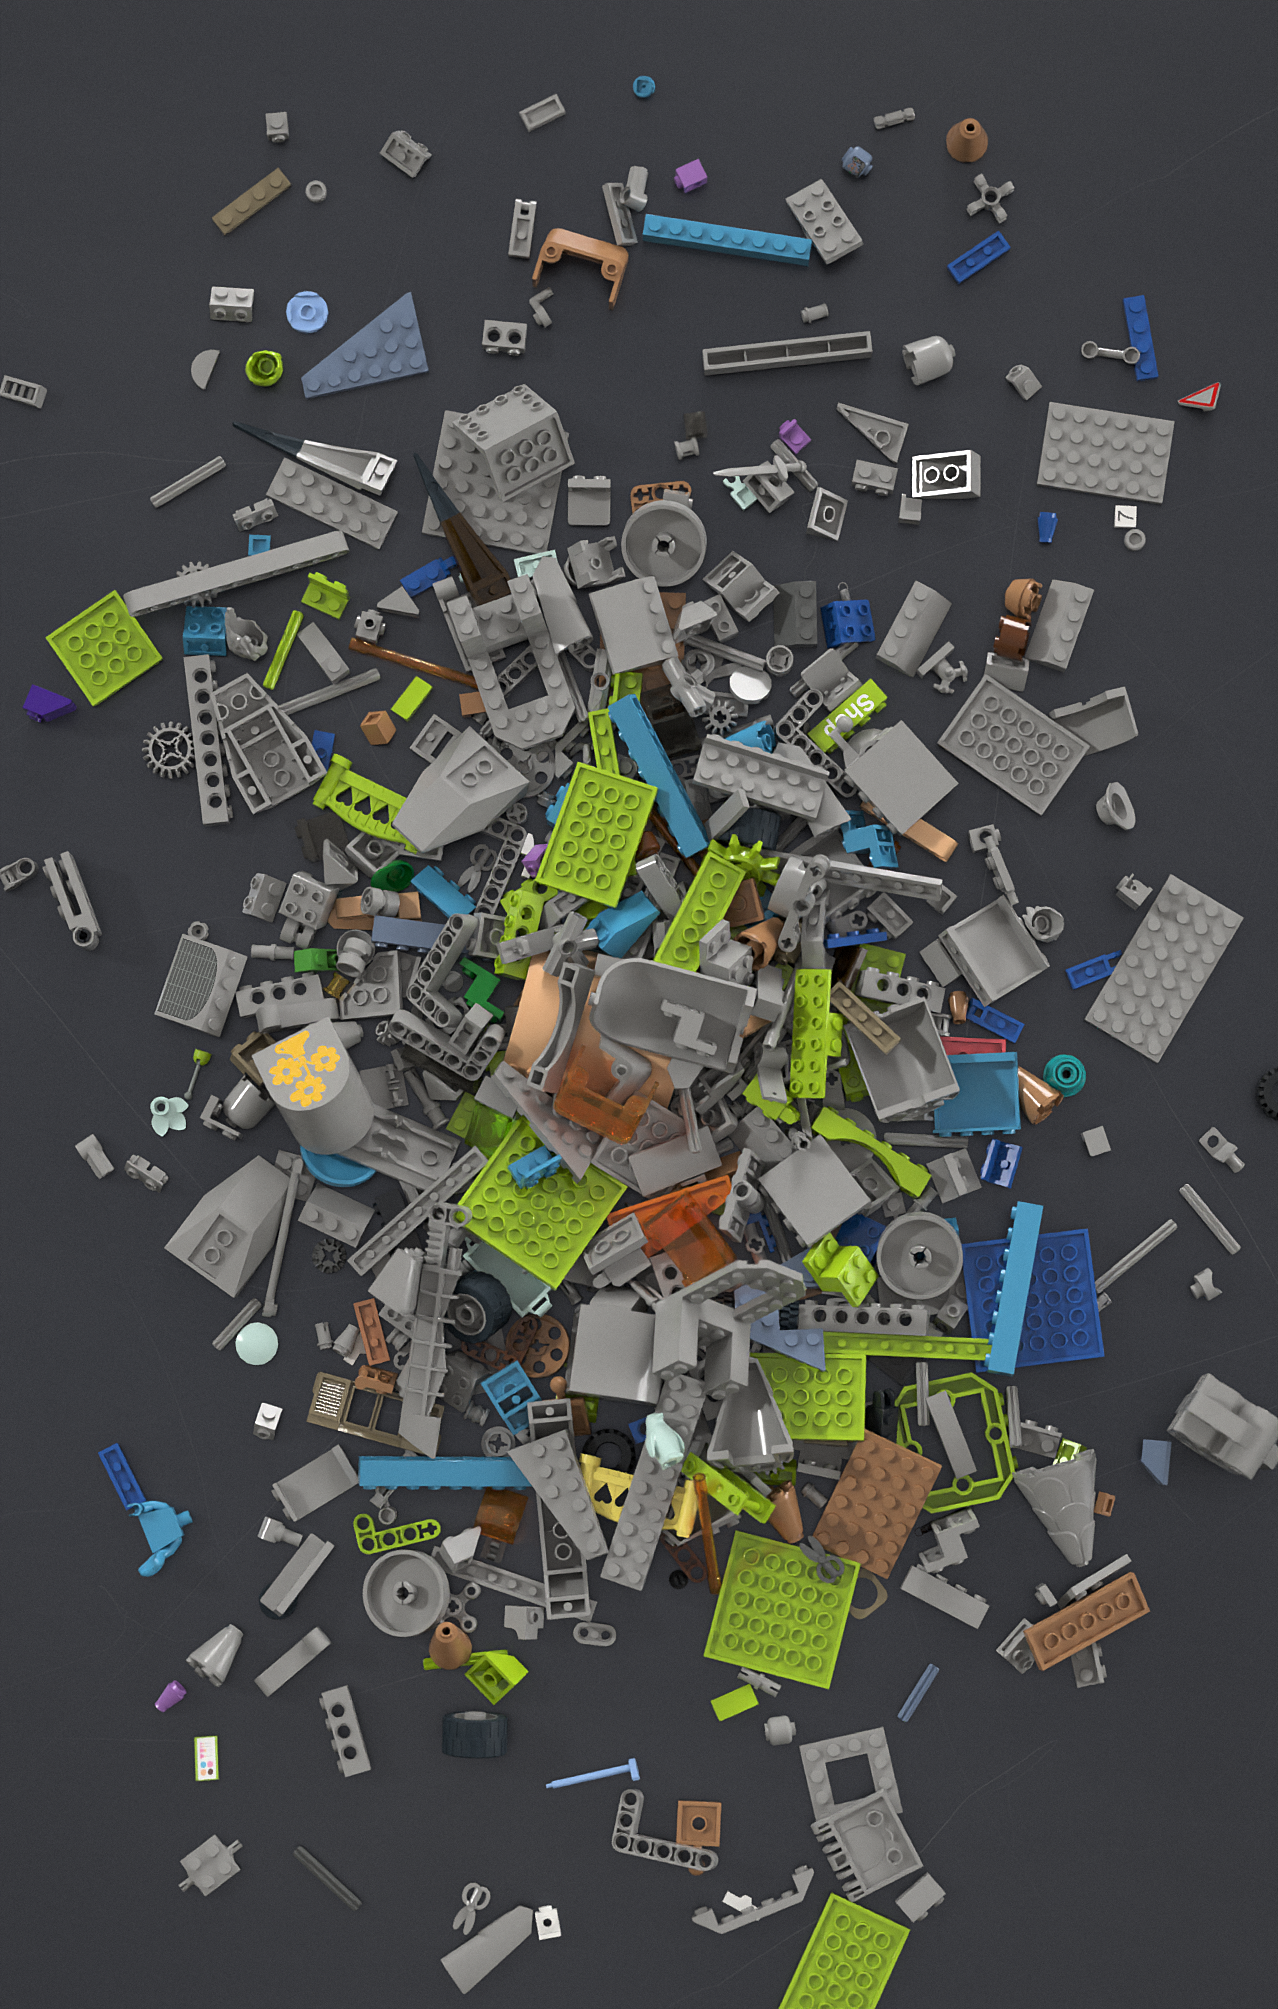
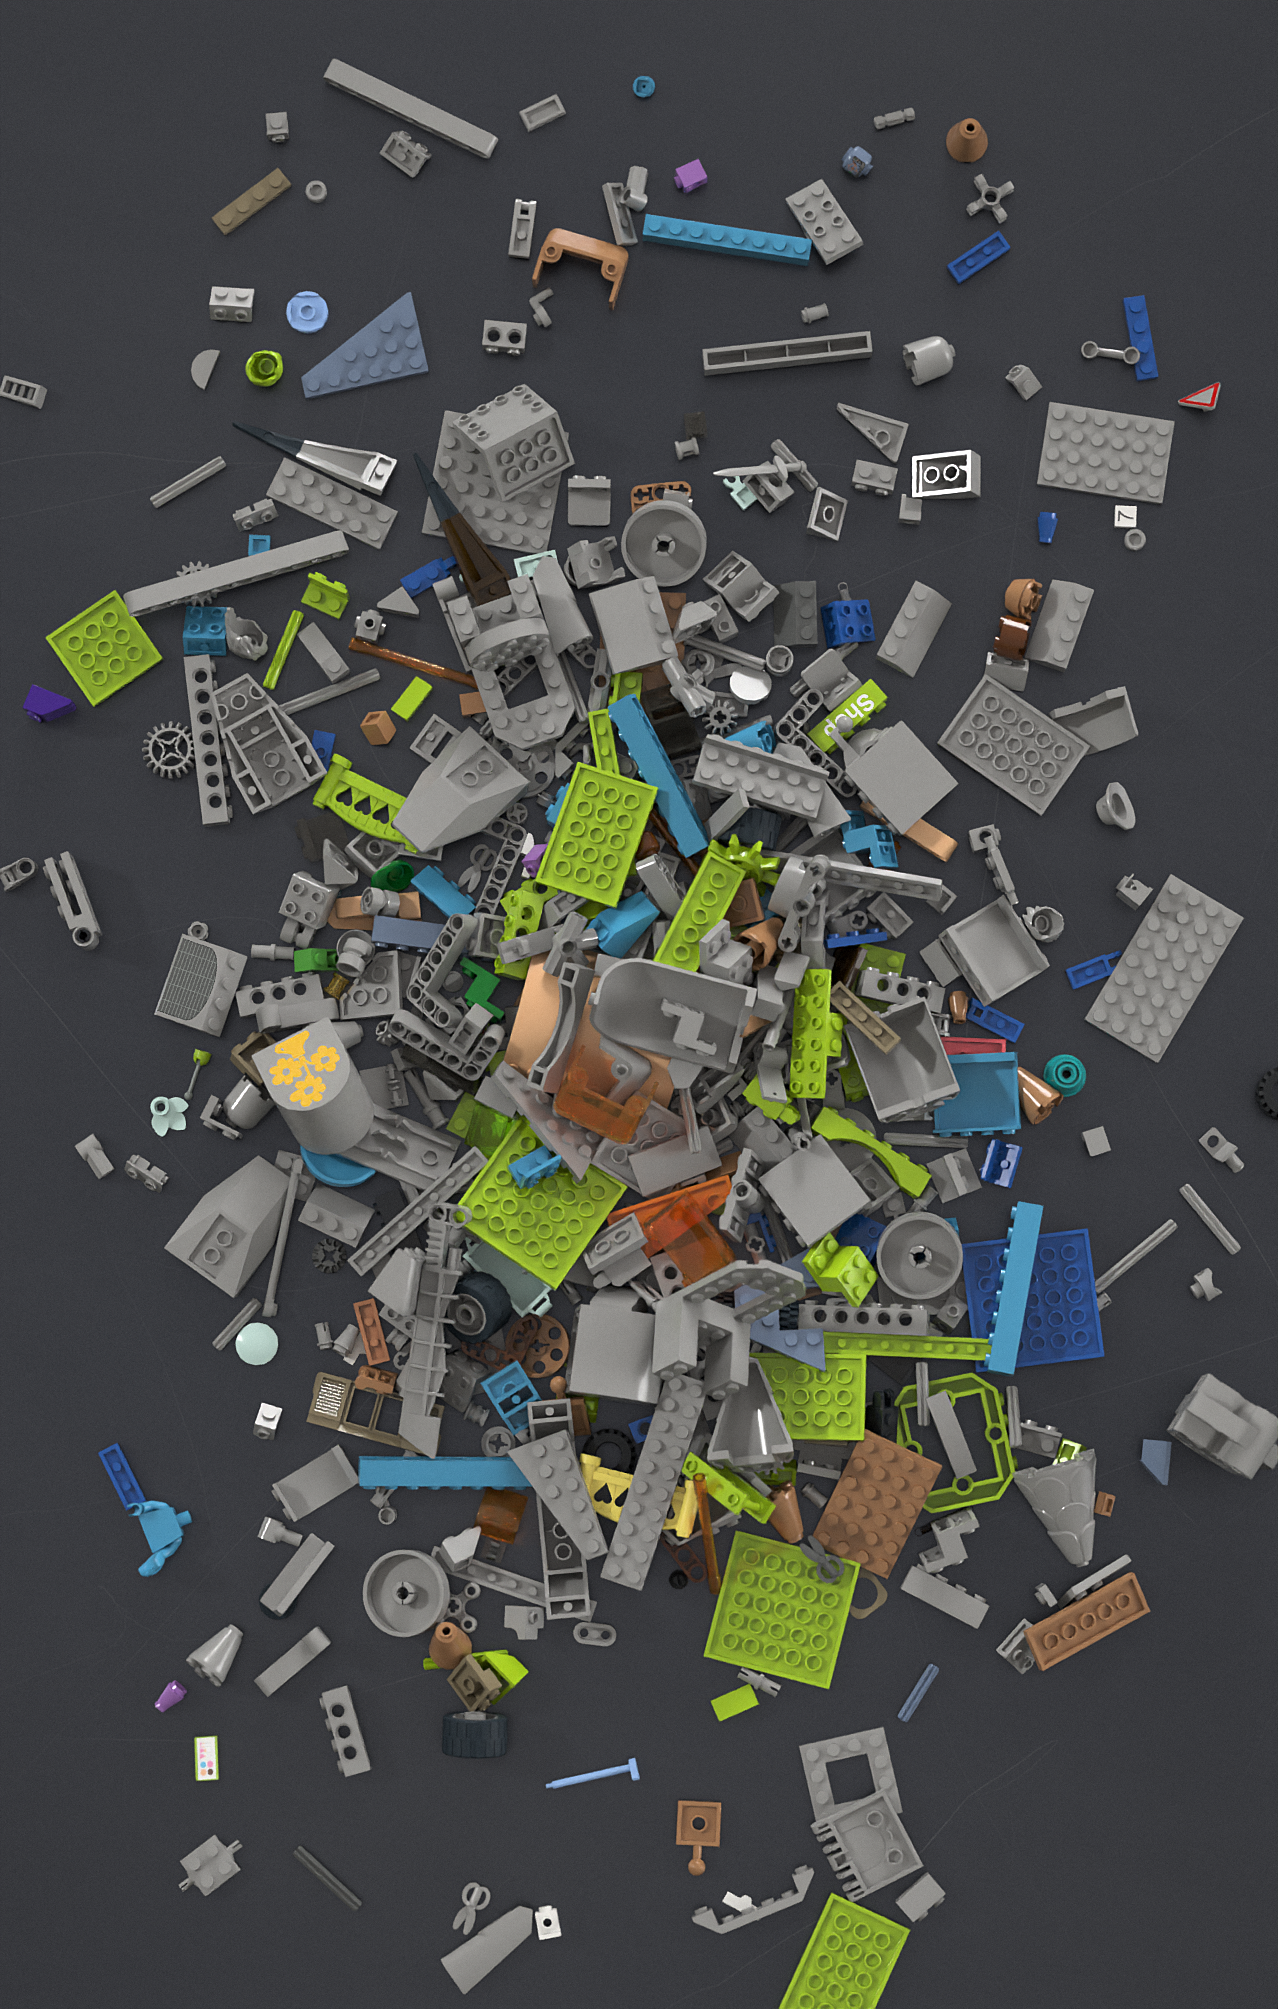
light grey bracket [242,873,287,923] -> none
lime beam [353,1513,441,1554] -> none
light grey beam [612,1789,718,1871] -> none
light aqua animal [645,1413,685,1470] -> none
light grey head [764,1716,796,1746] -> none
medium lavender bracket [778,419,811,455] -> none
light grey piece [916,642,968,694] -> none
light grey bracket [1070,1642,1107,1688] -> none
none -> light grey beam [323,59,498,159]
none -> dark tan plate [447,1654,502,1712]
none -> light grey piece [464,618,551,672]
none -> light grey slope [774,952,810,991]

